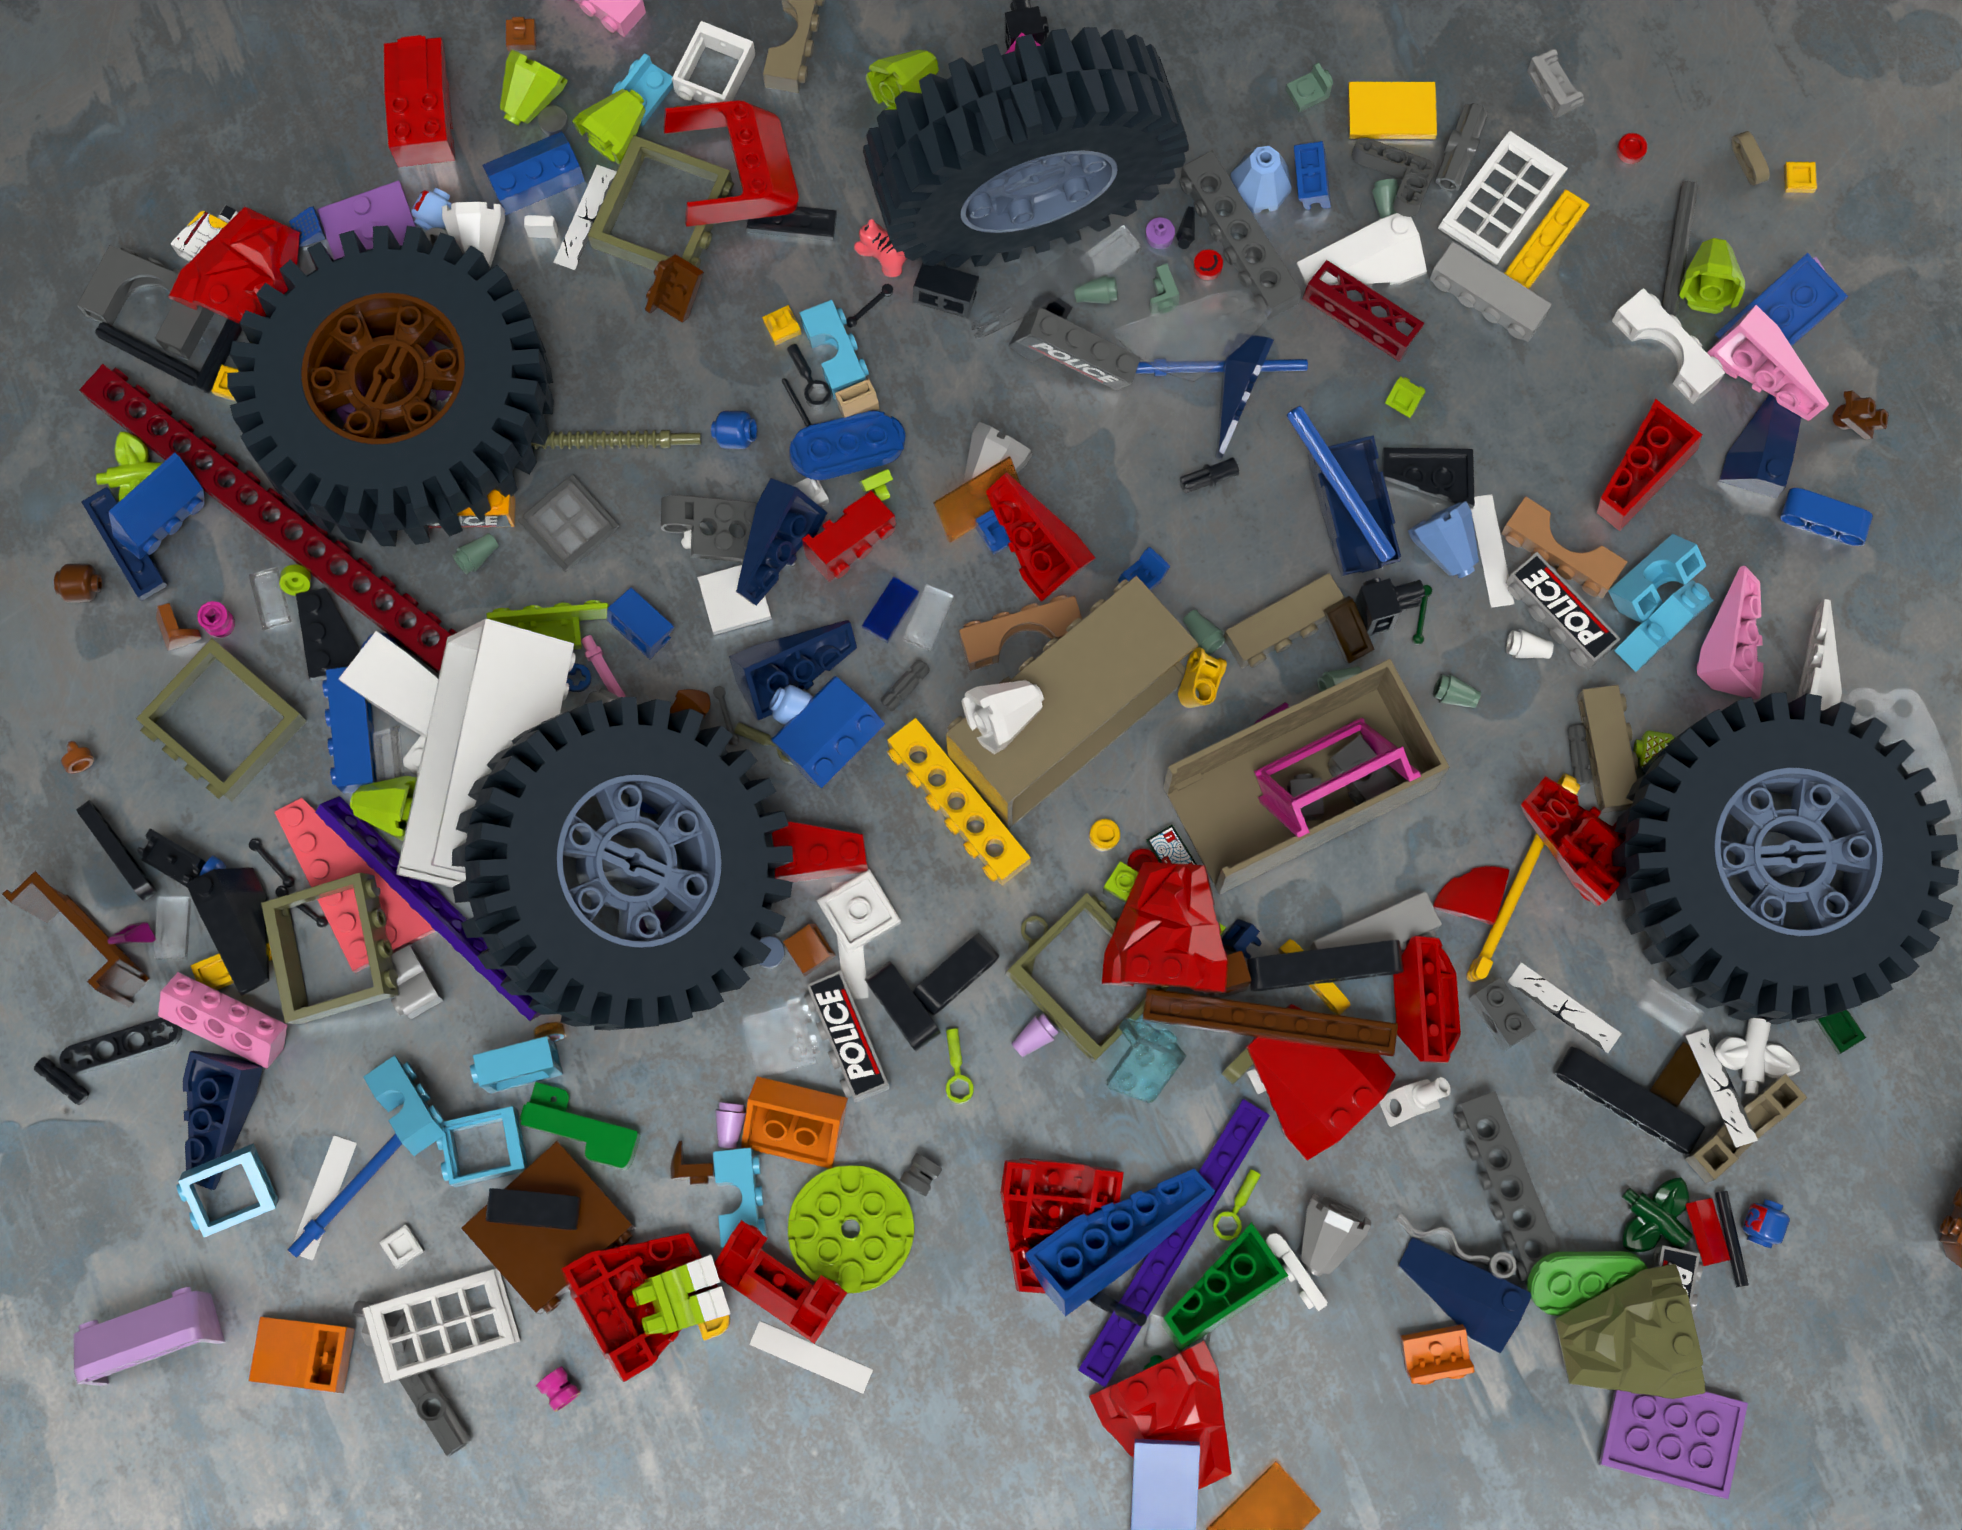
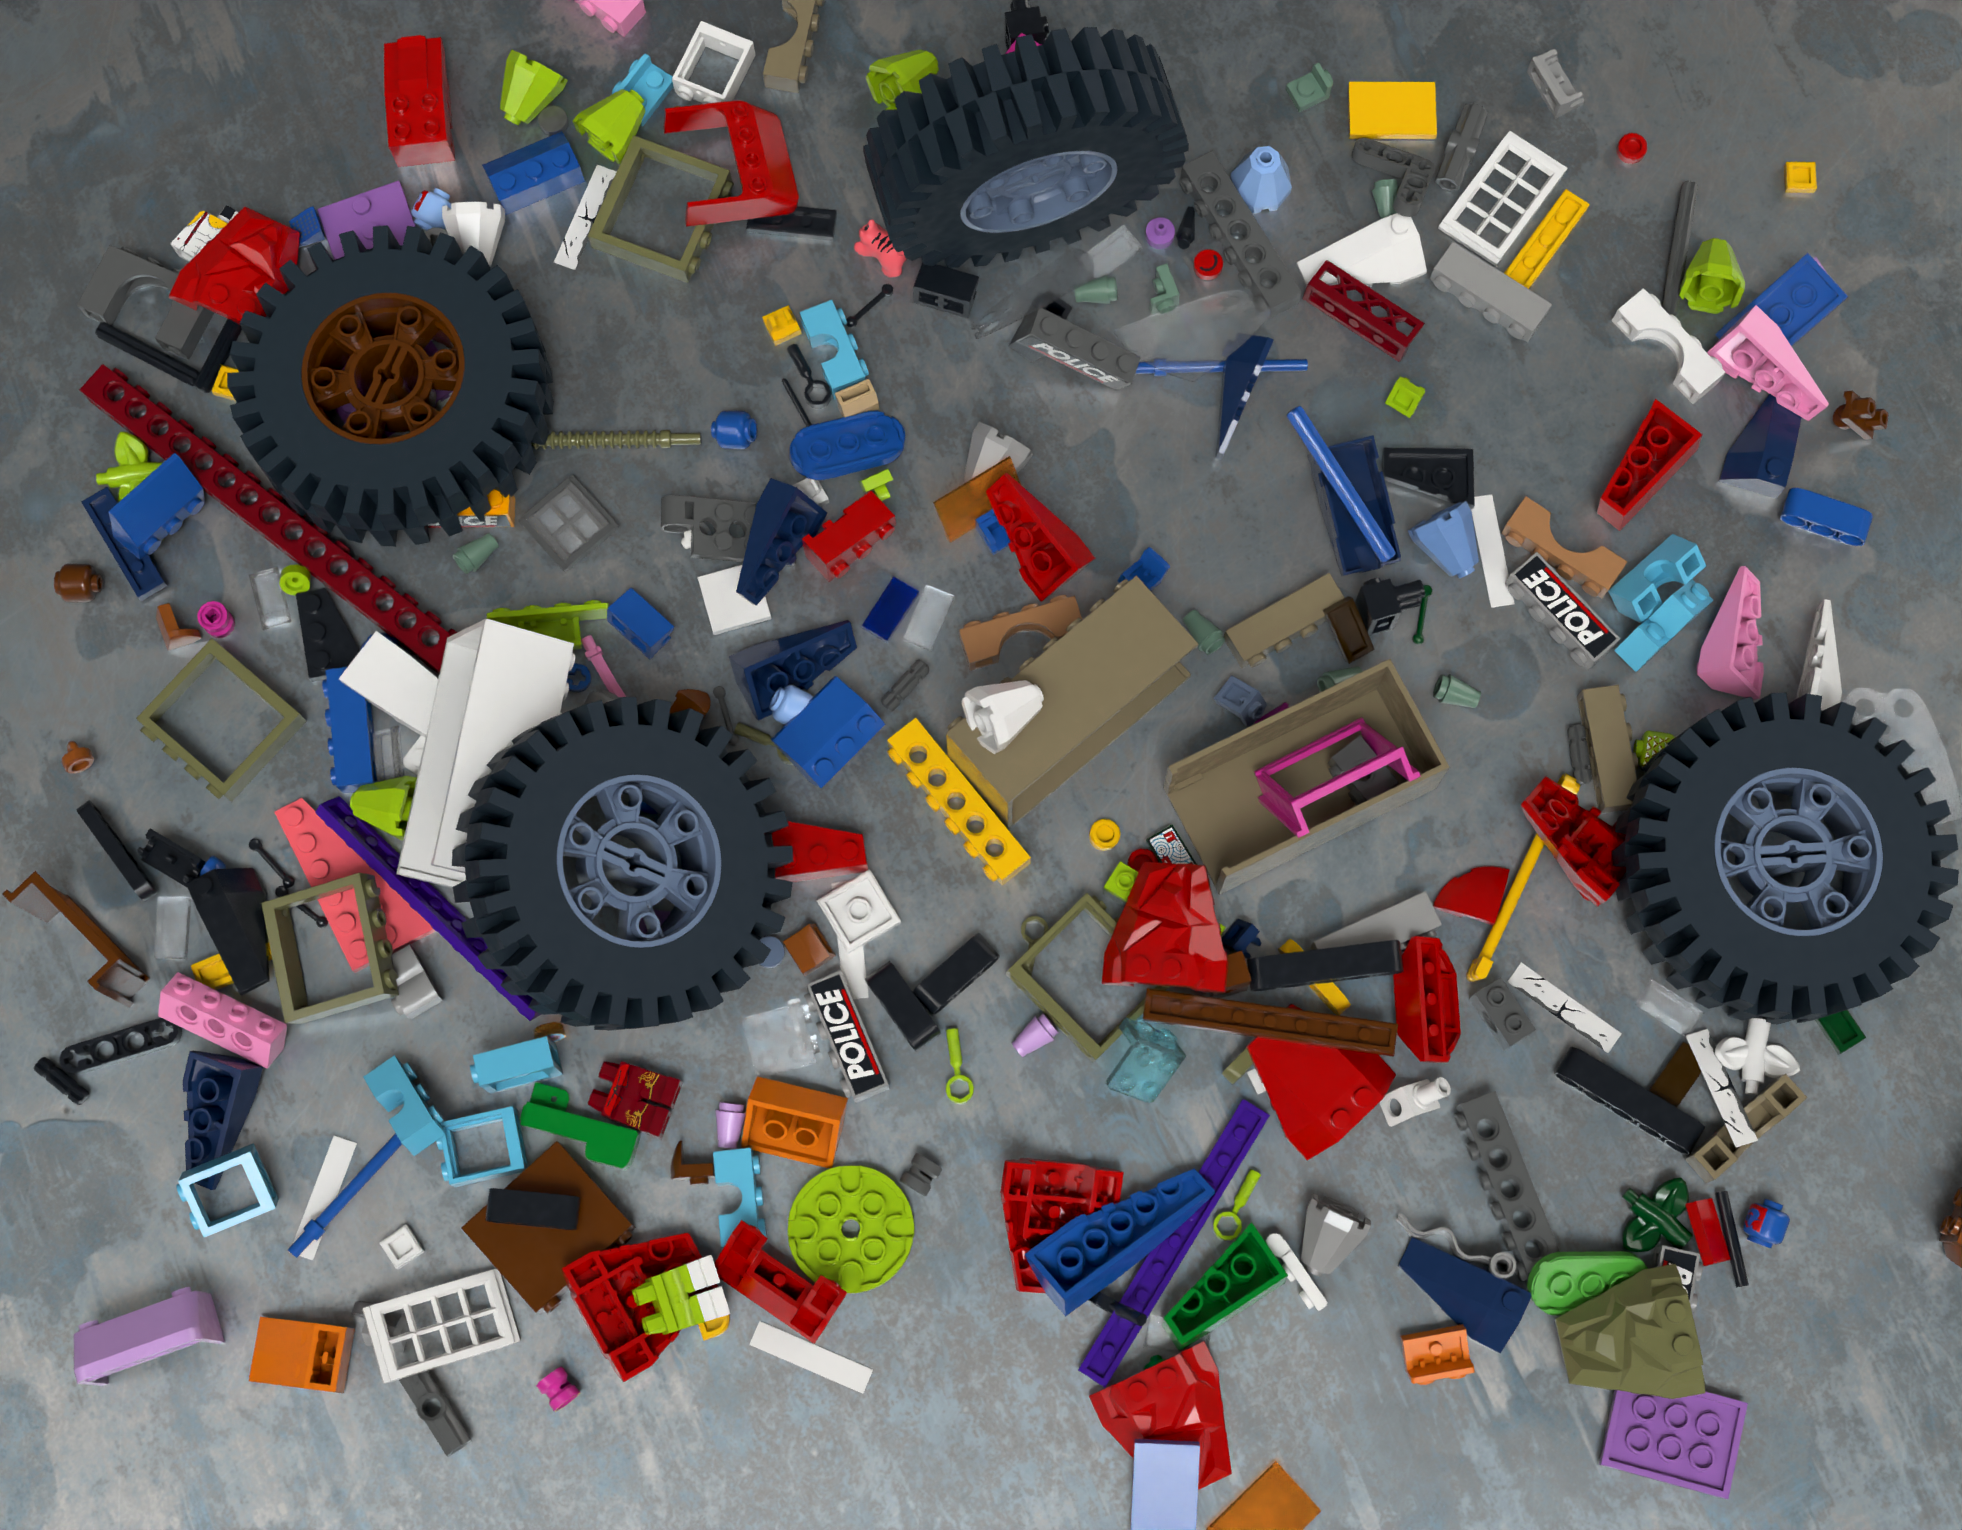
magenta slope [107,922,156,944] -> none
dark orange tile [506,17,536,51] -> none
white tile [524,215,558,238] -> none
reddish brown bracket [645,254,704,323] -> none
yellow piece [1178,647,1227,708] -> none
black axle [1180,457,1239,493] -> none
dark grey brick [1287,774,1324,821] -> none
blue hinge [1294,141,1331,210] -> none
white cone [1506,629,1554,659] -> none
dark tan beam [1731,131,1770,186] -> none
none -> dark red hips [588,1061,683,1140]
none -> sand blue bracket [1213,676,1267,727]

